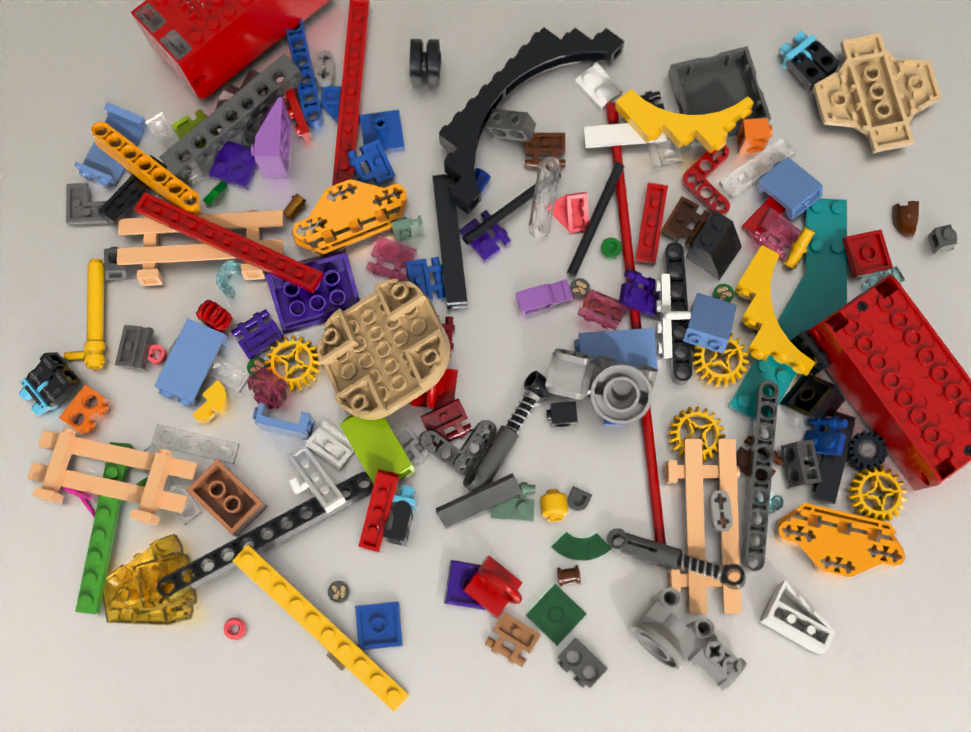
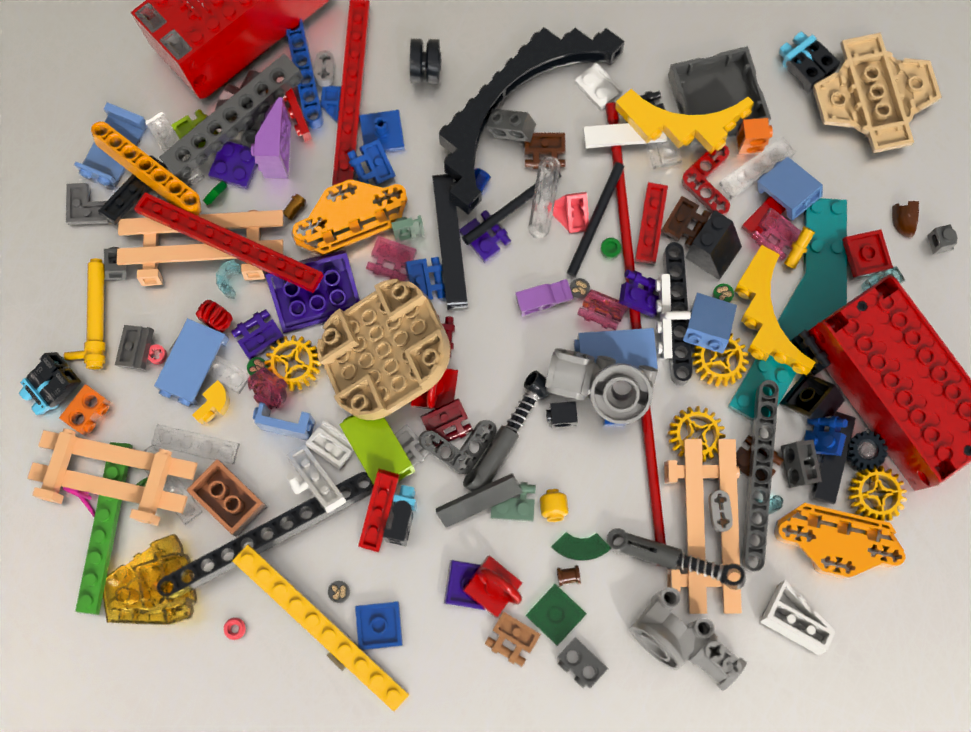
dark grey tile [567,486,592,511] -> none

